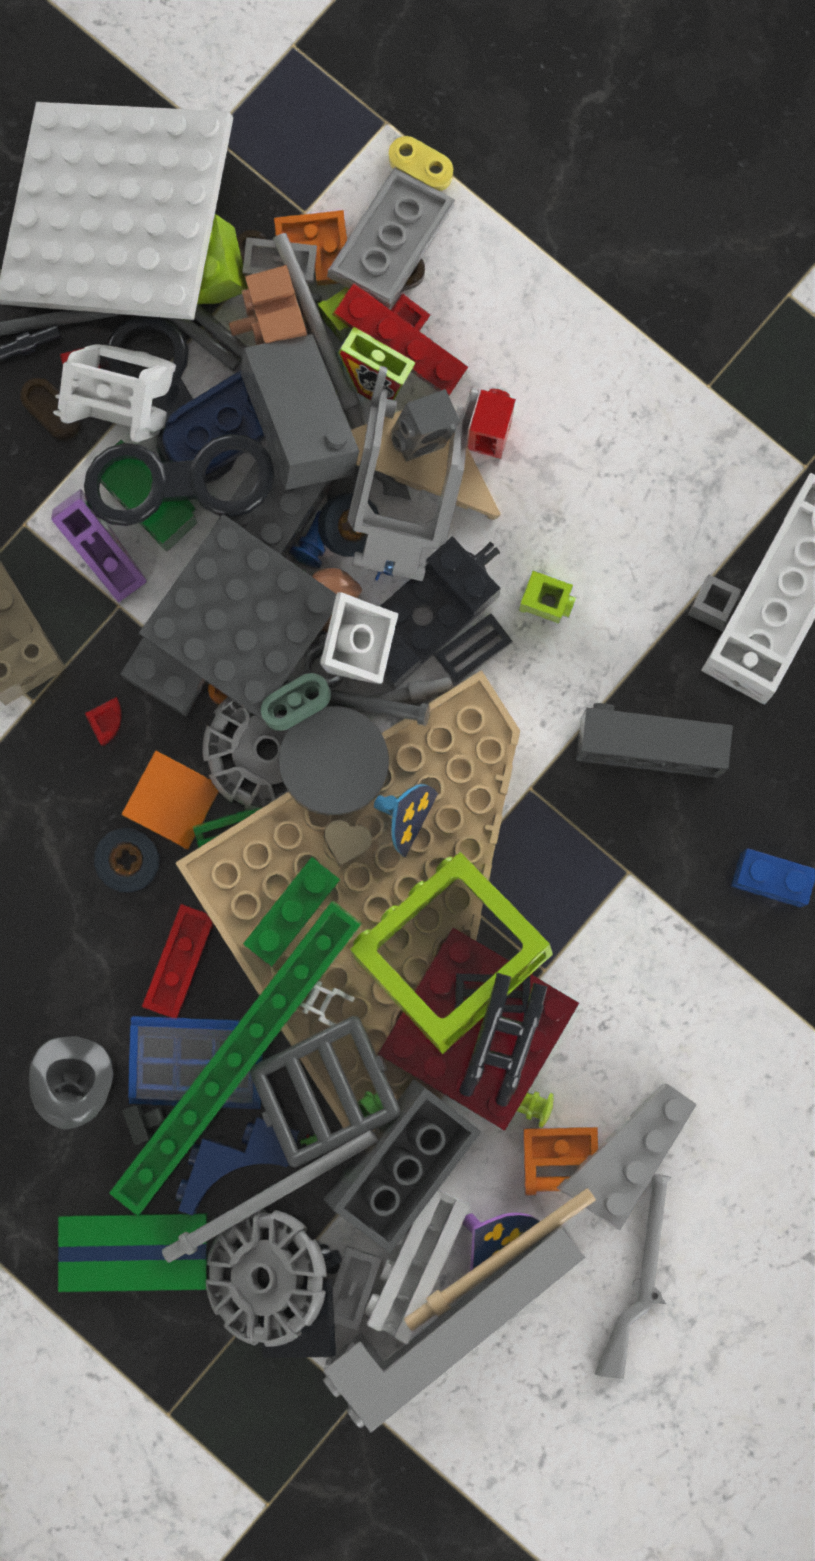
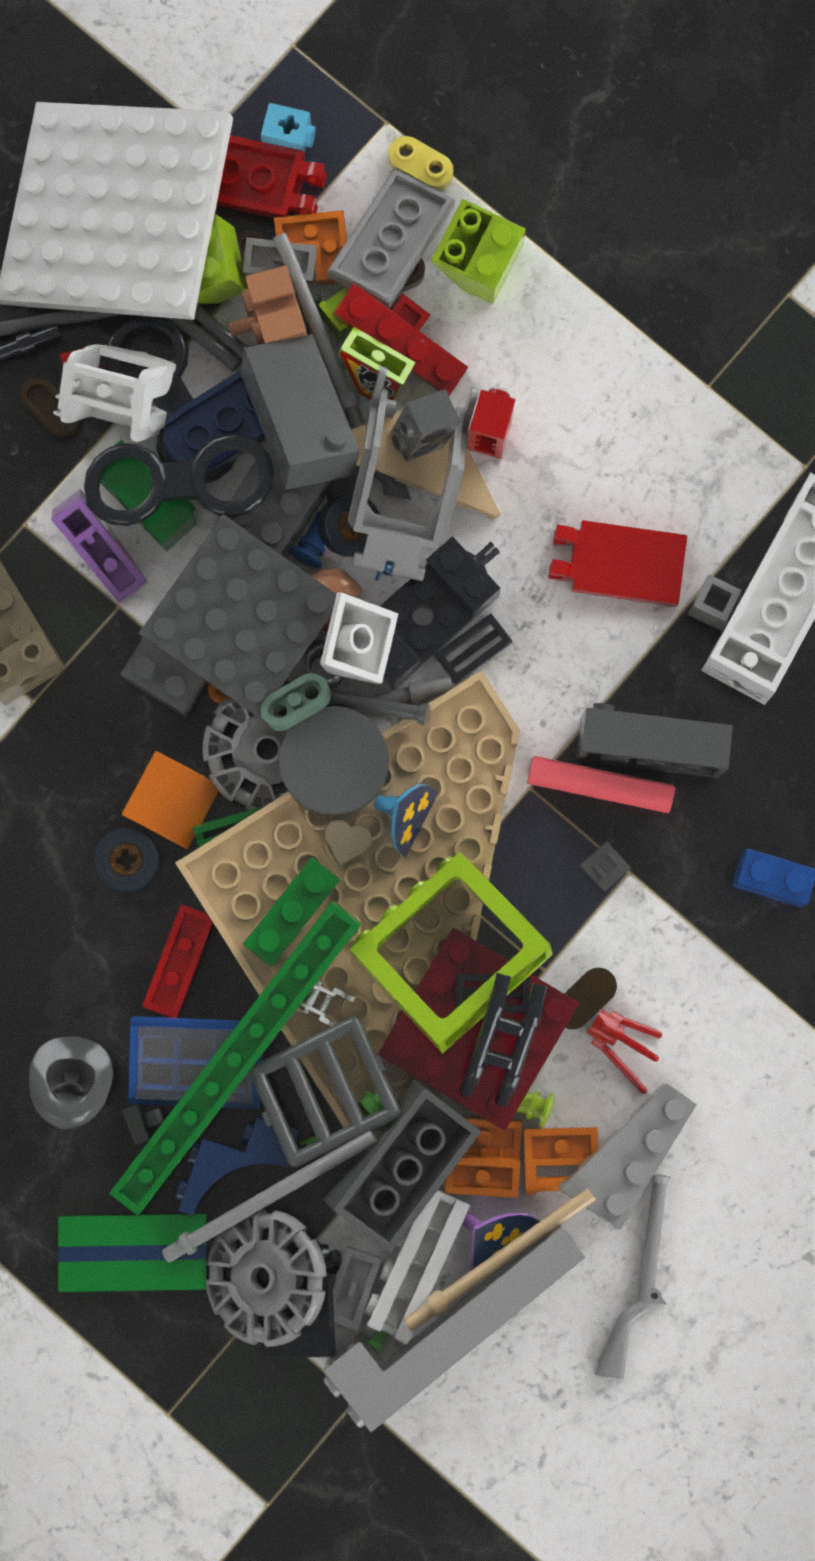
red tile [85,697,122,747] -> none
lime brick [519,571,576,624] -> none
none -> red tile [216,135,327,218]
none -> medium azure brick [261,103,316,153]
none -> bright green piece [364,1330,389,1353]
none -> lime slope [431,199,526,304]
none -> orange slope [444,1115,522,1198]
none -> coral brick [527,756,676,814]
none -> red tile [548,520,687,607]
none -> dark brown tile [564,968,617,1030]
none -> dark grey tile [579,841,631,893]
none -> red plant [587,1009,662,1094]

